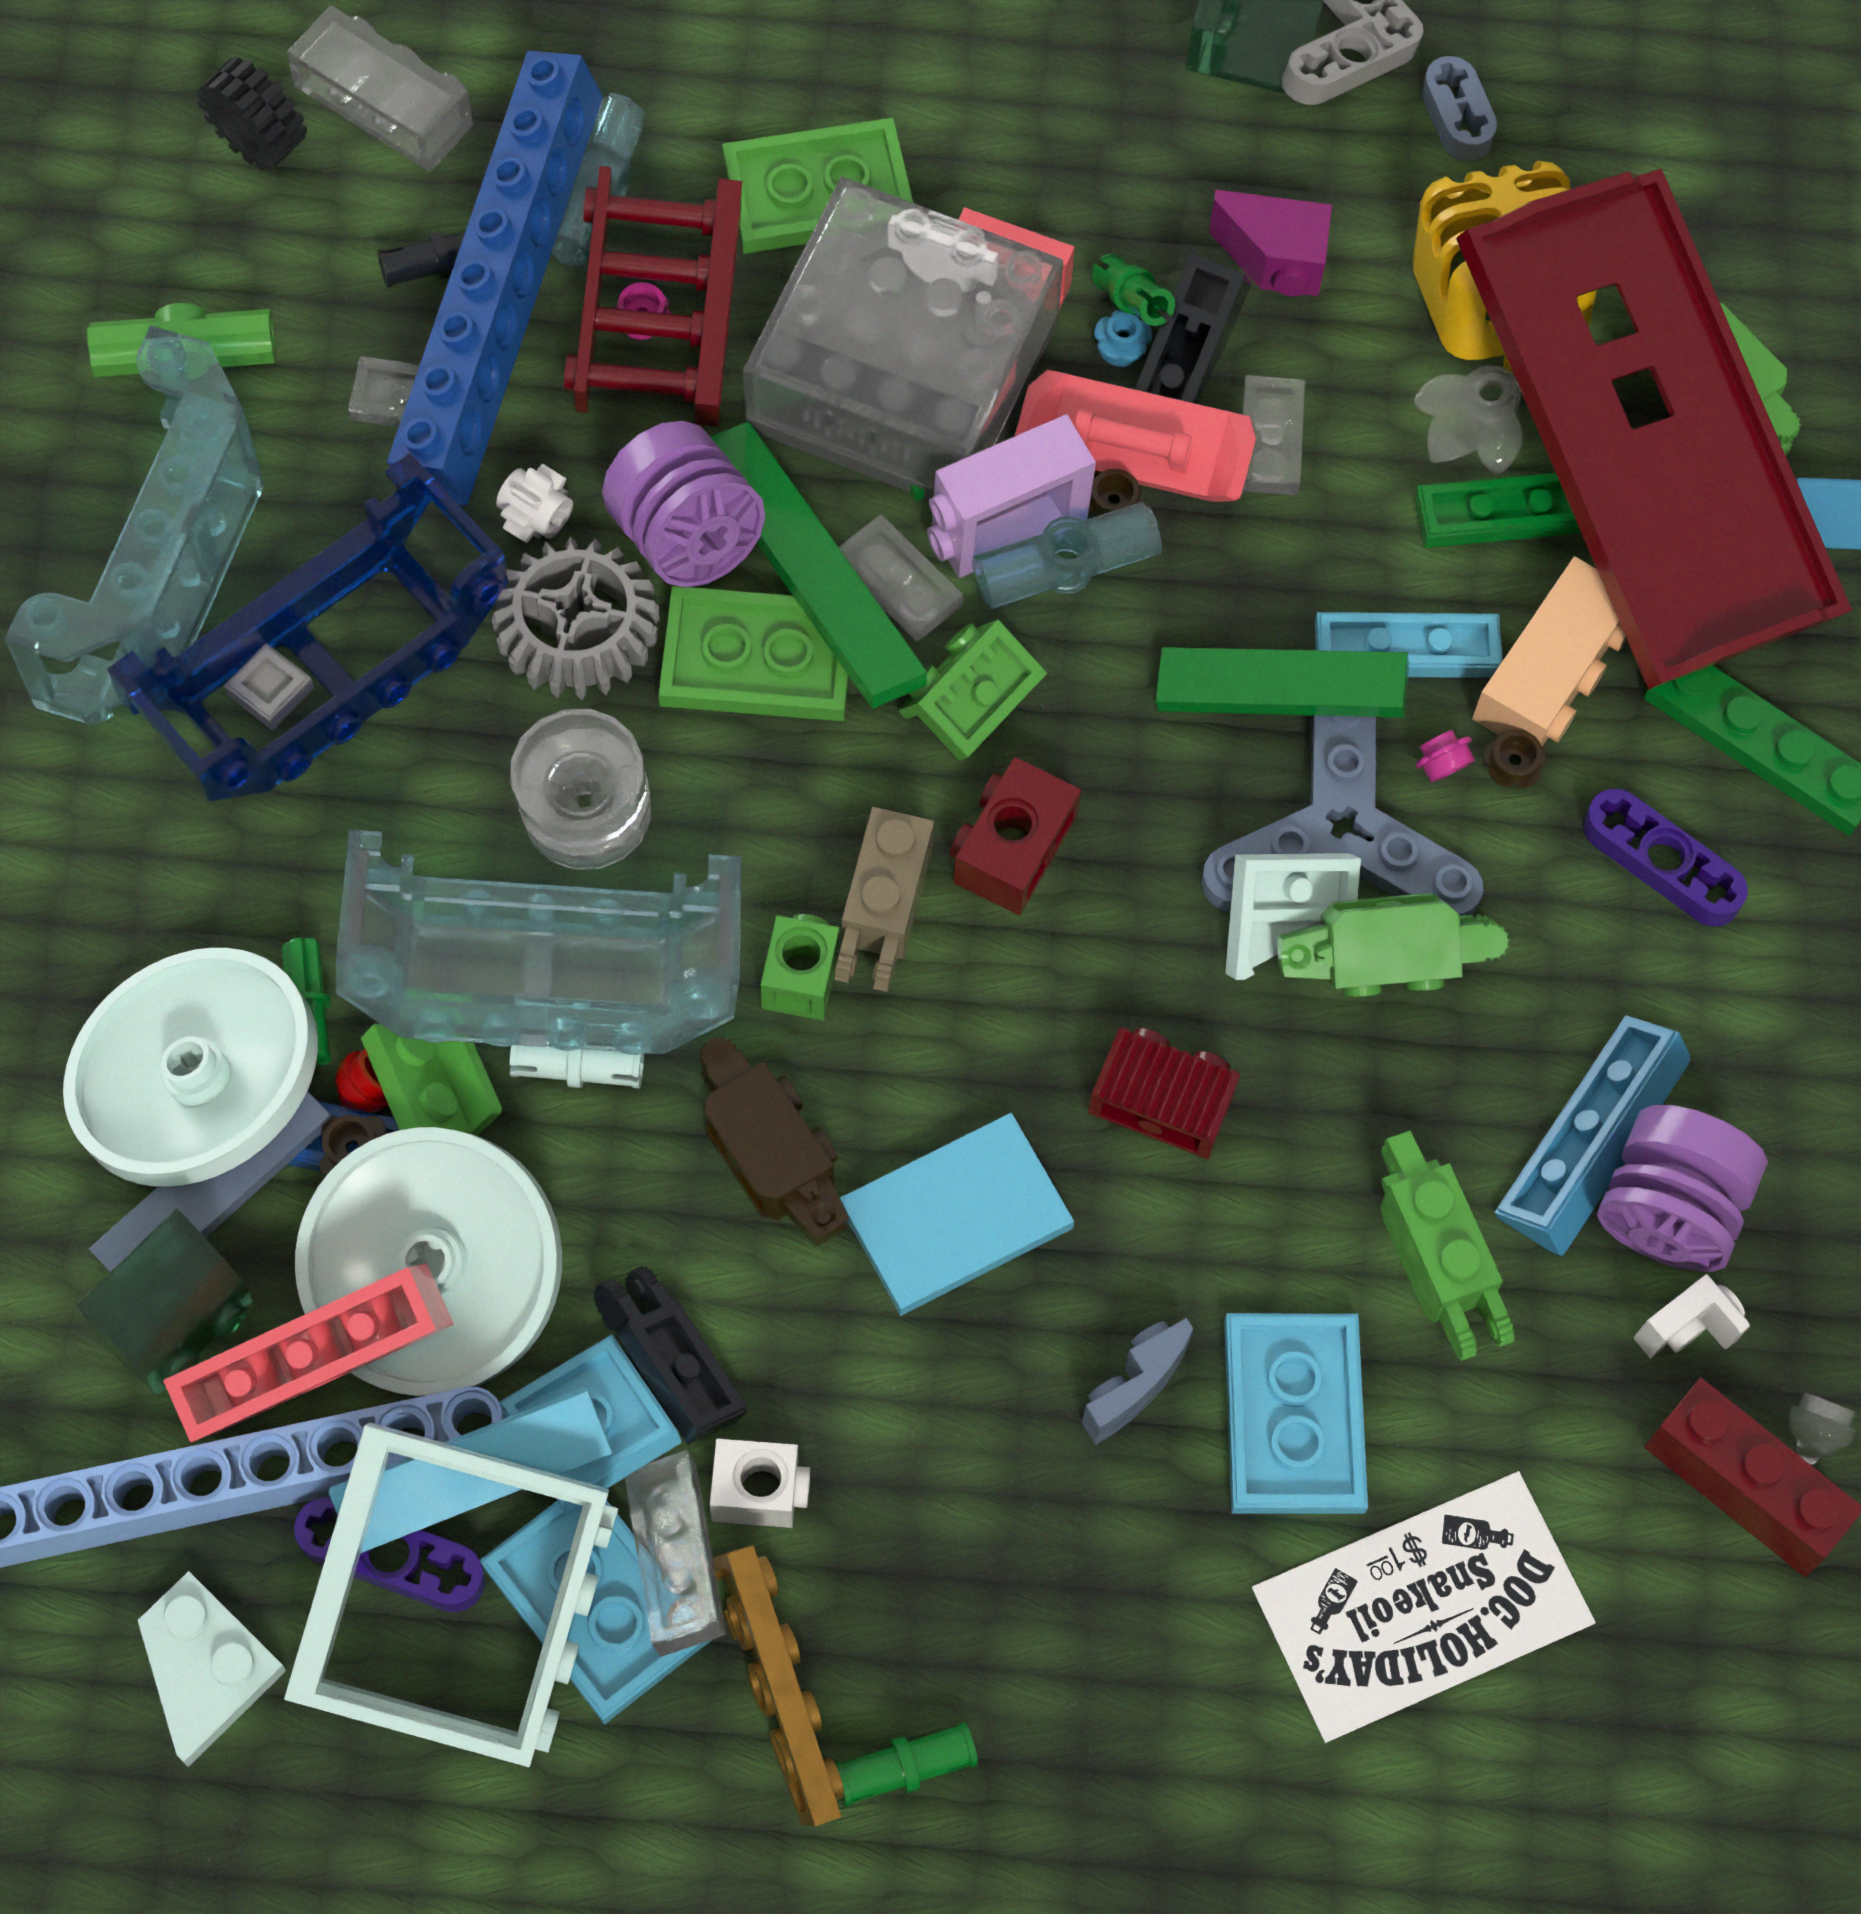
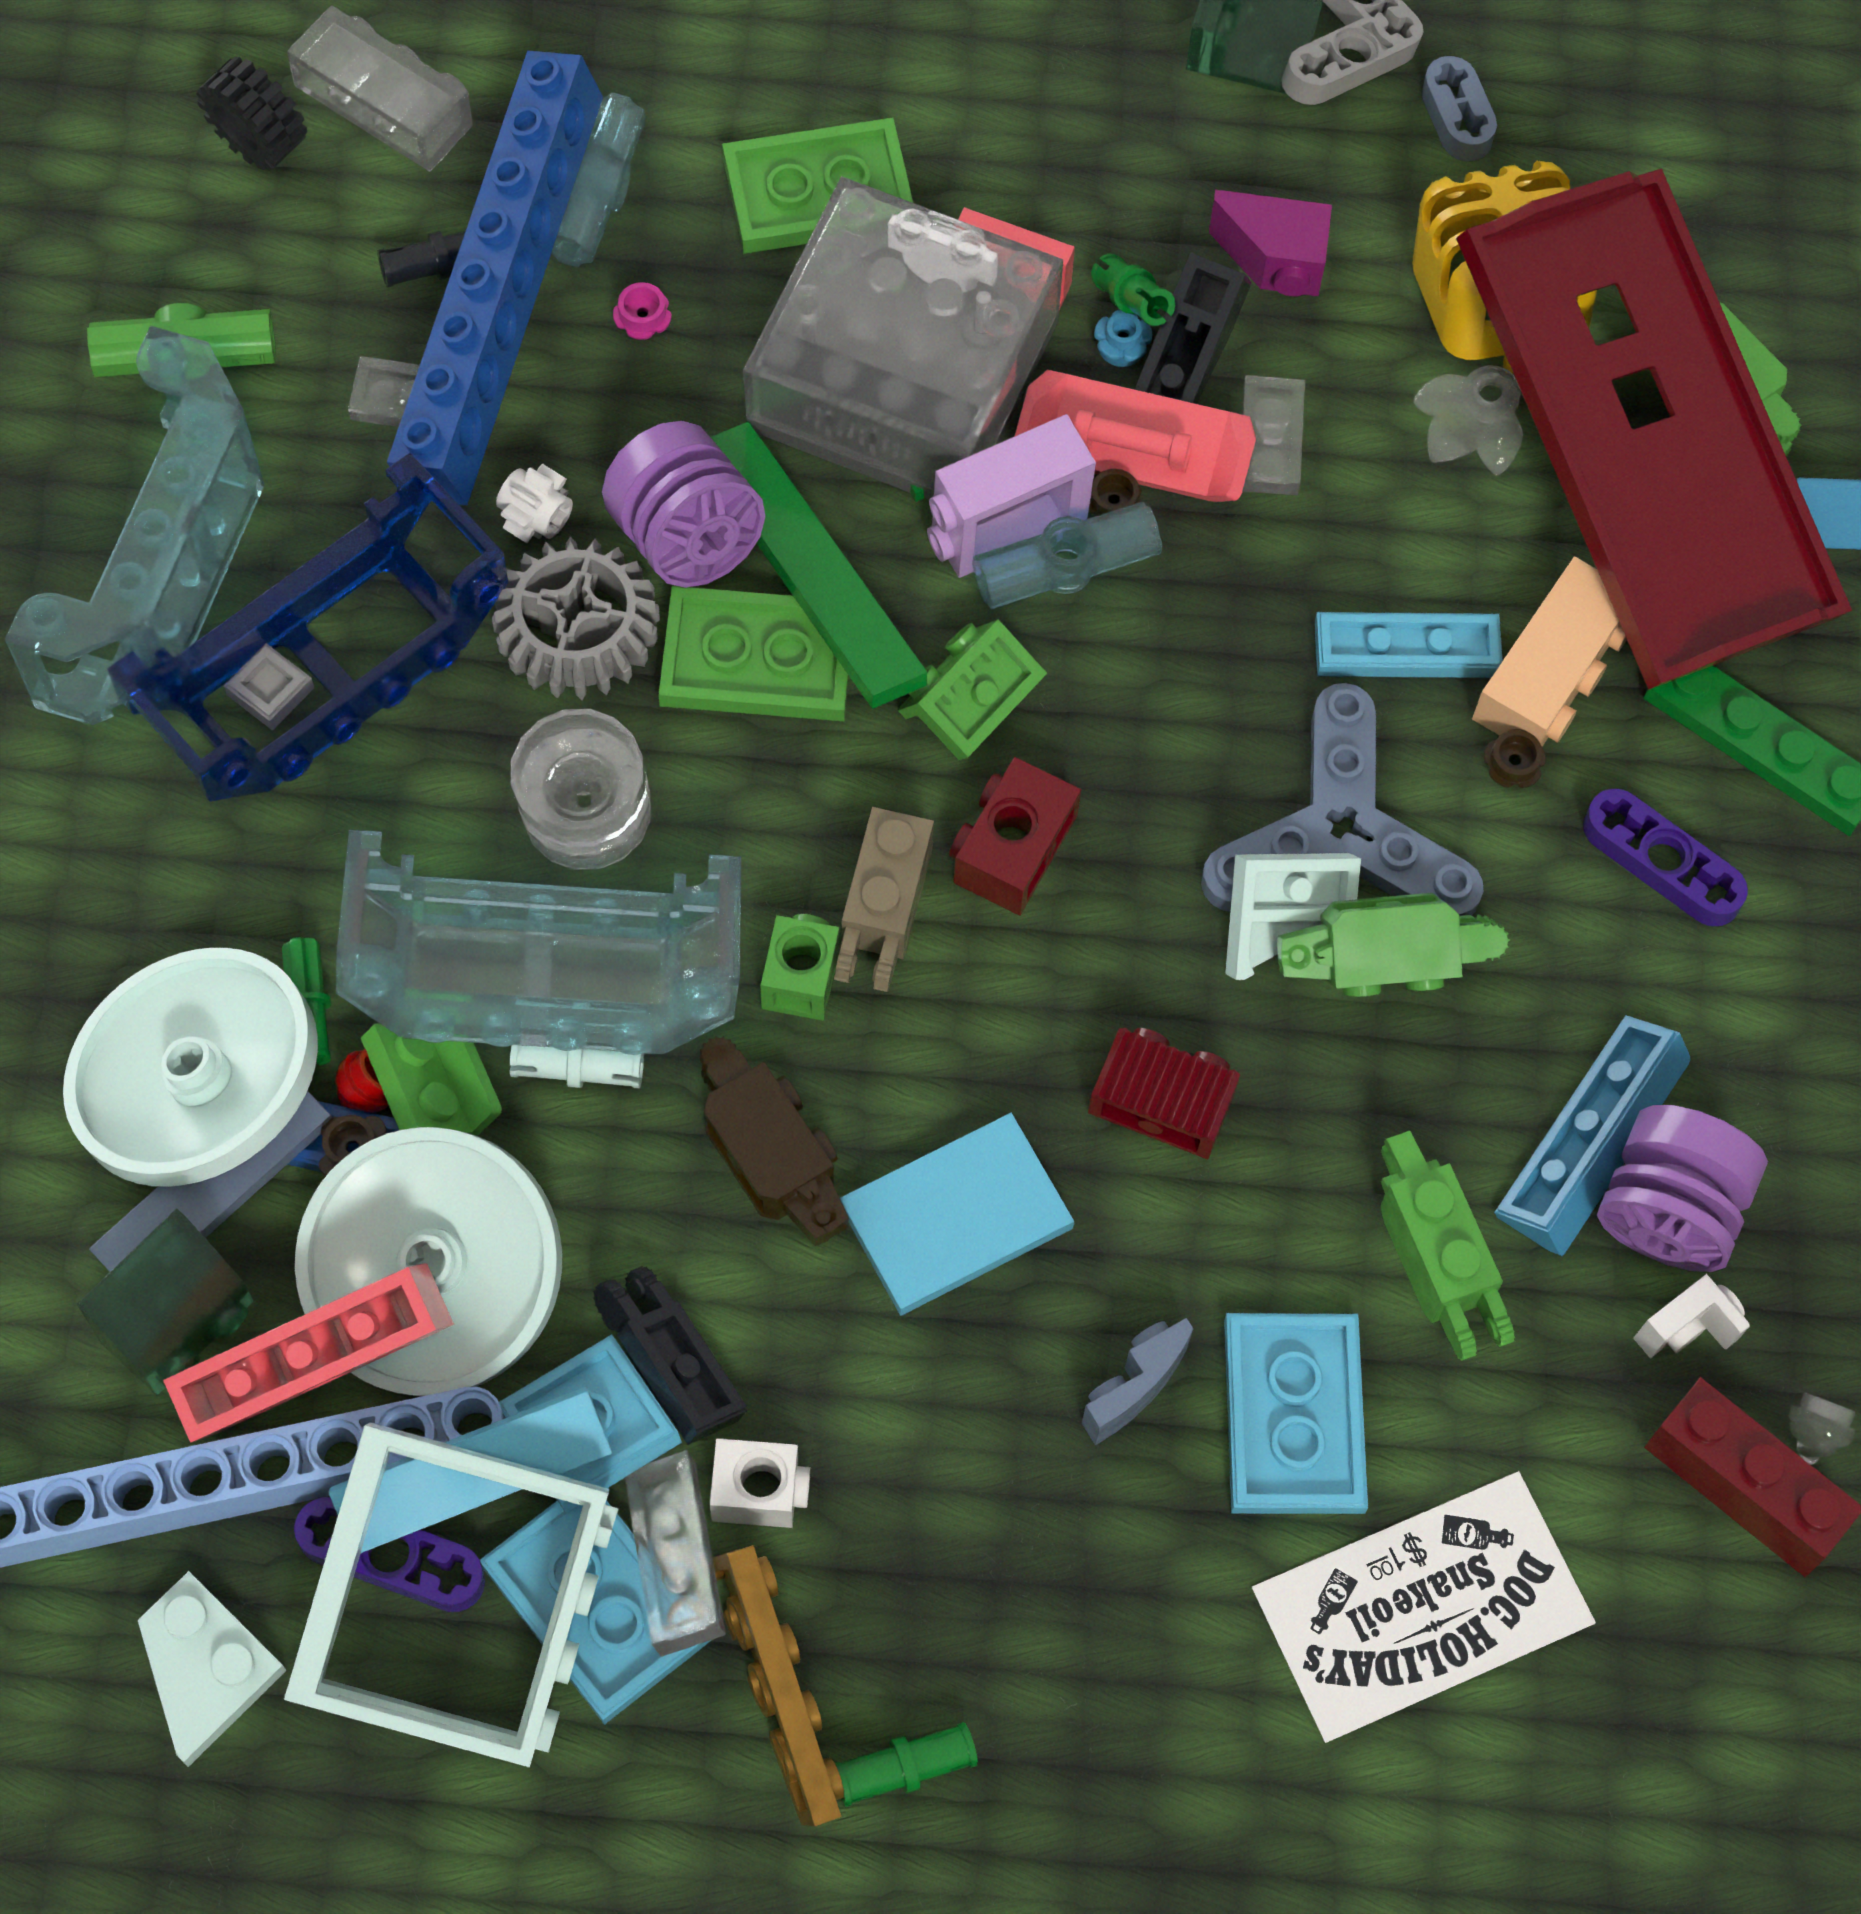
dark red fence [564,166,742,427] -> none
clear plate [839,514,963,642] -> none
green tile [1155,647,1410,718] -> none
green tile [1414,473,1582,548] -> none
dark pink plate [1415,730,1475,783] -> none

